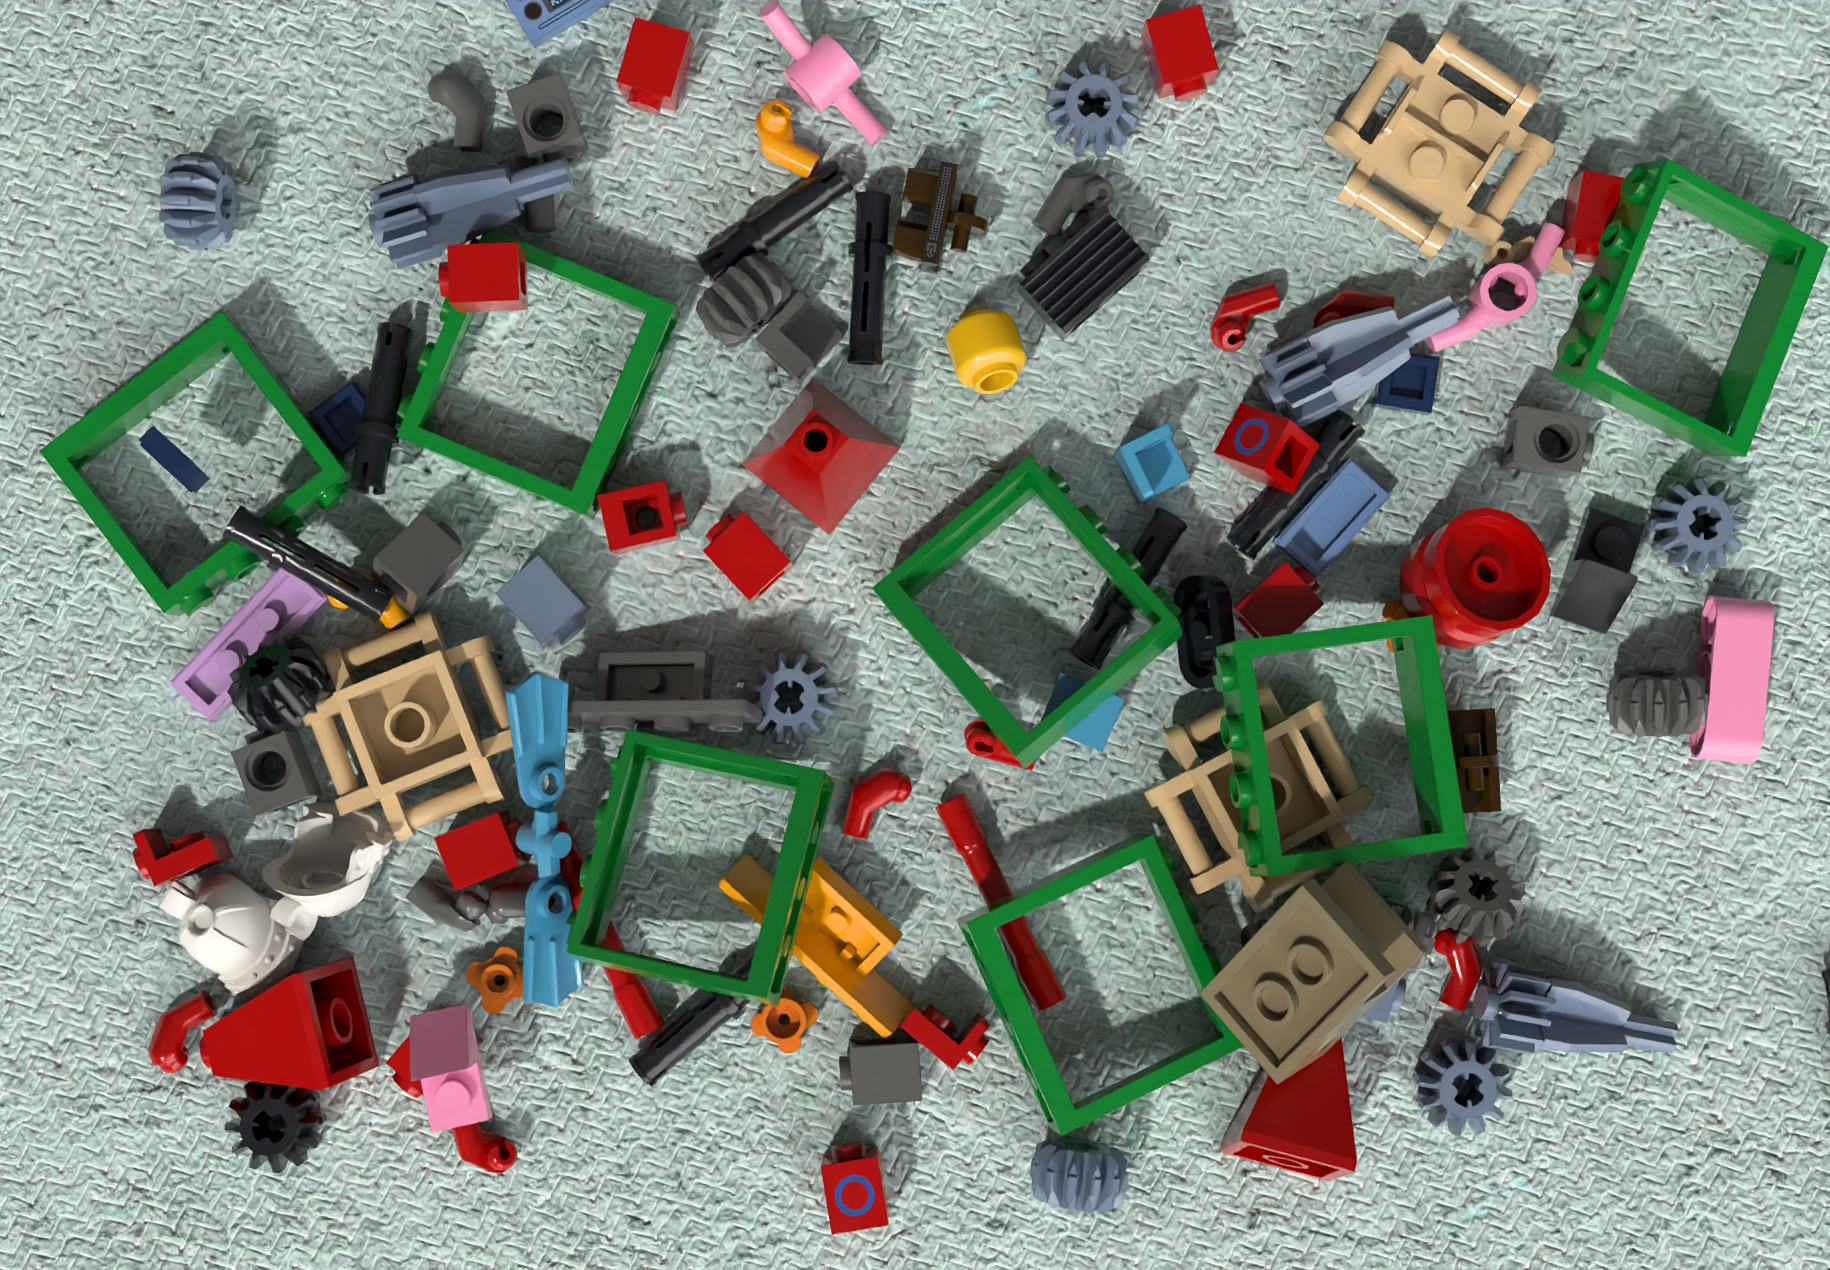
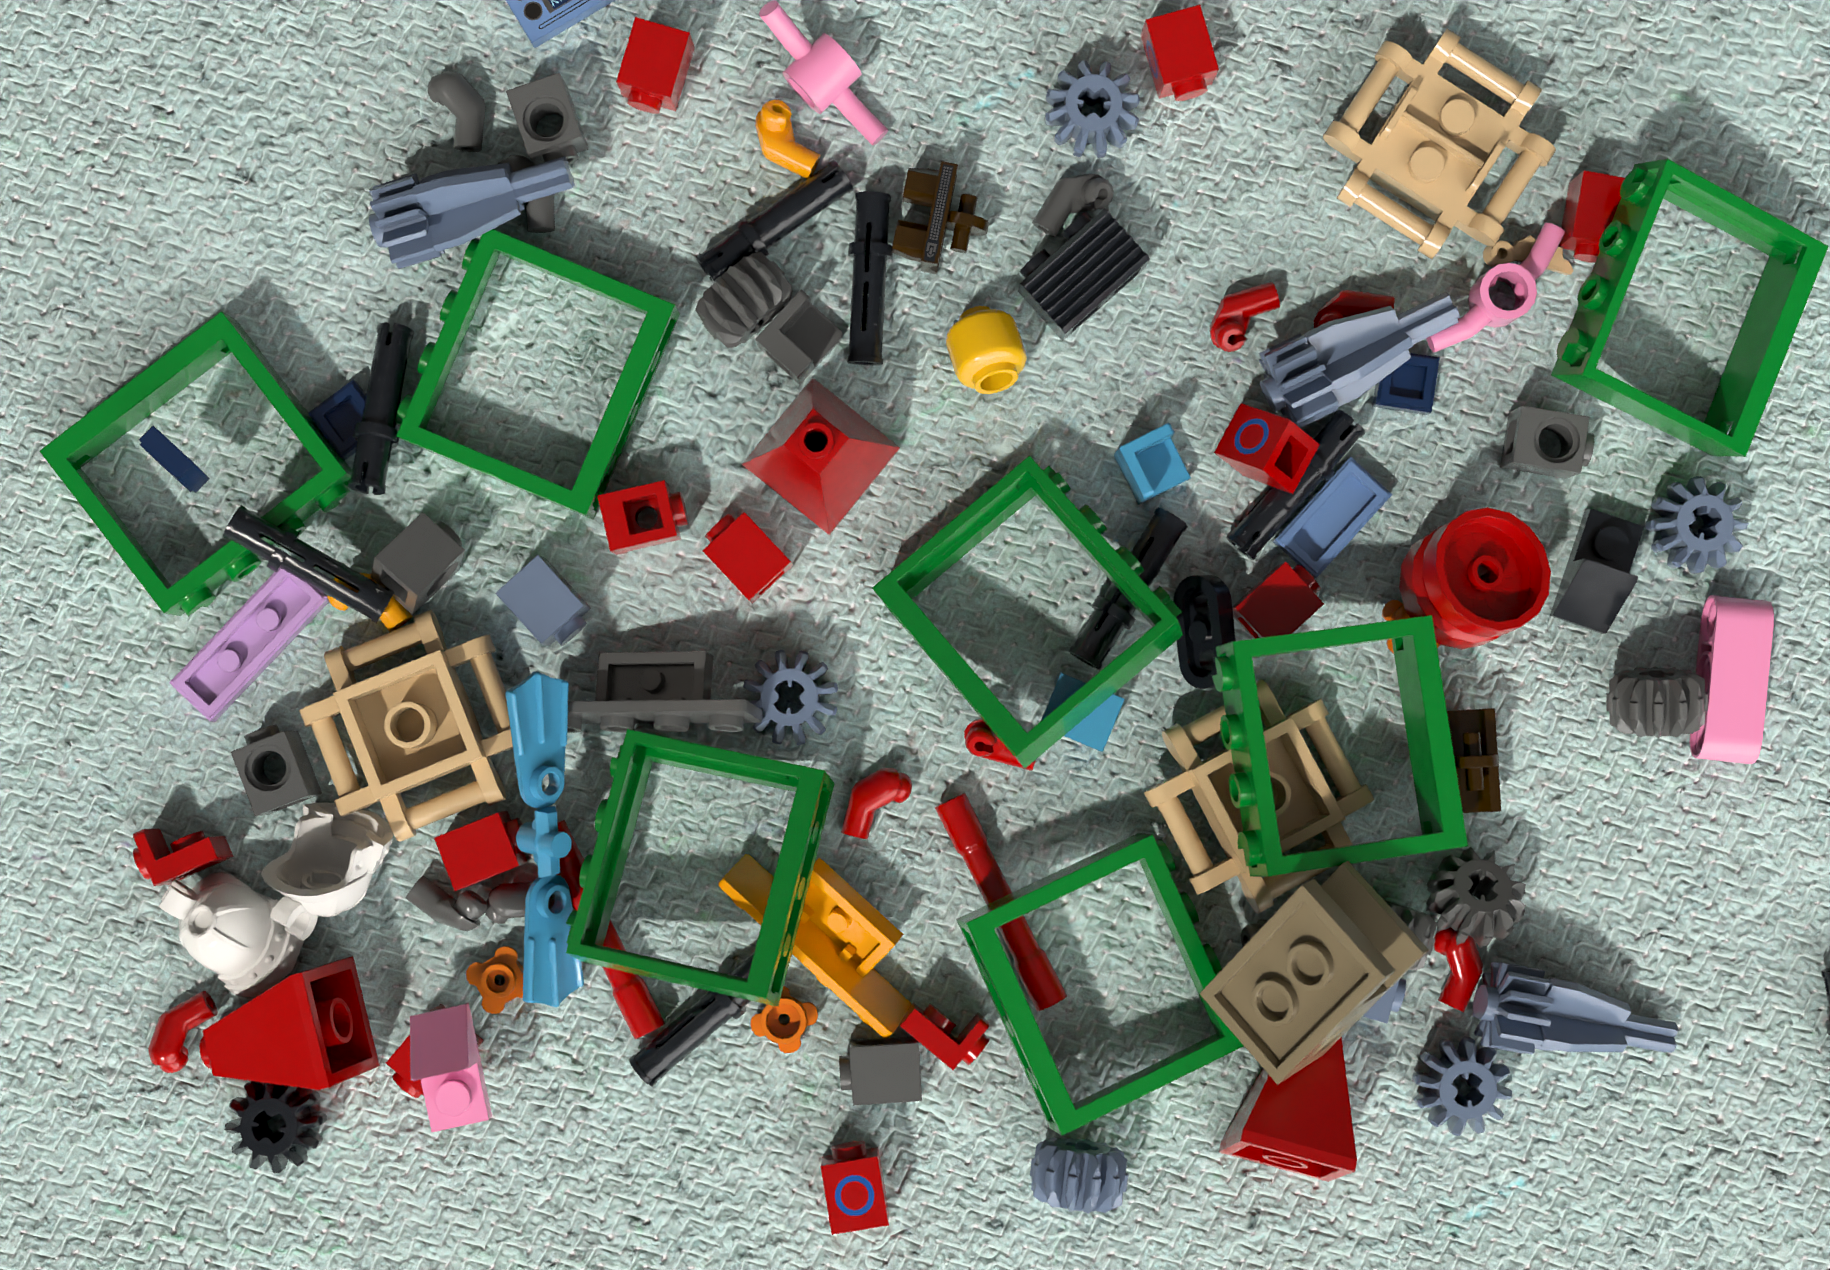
sand blue gear [157,151,240,250] -> none
black gear [227,635,331,734] -> none
red brick [439,242,528,313] -> none
red arm [451,1122,518,1173] -> none

